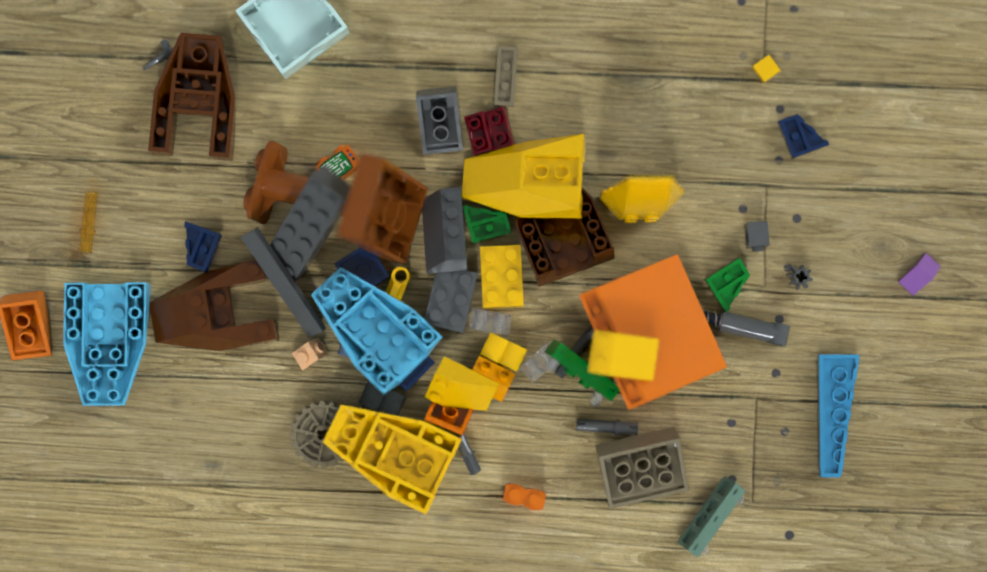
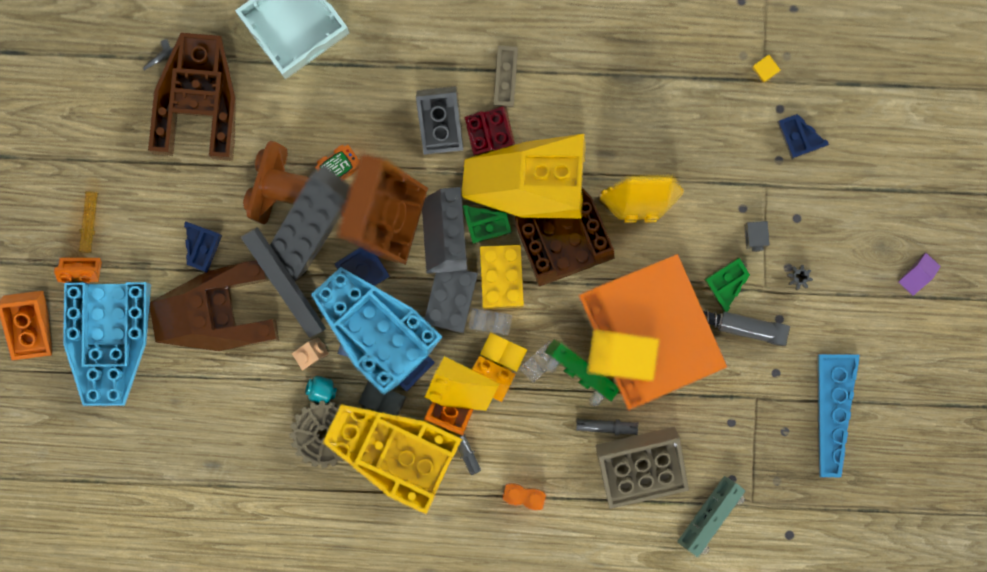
yellow piece [385,267,411,301] -> none
dark grey pin [552,324,594,379] -> none
none -> orange bracket [54,258,102,283]
none -> teal head [305,376,337,404]

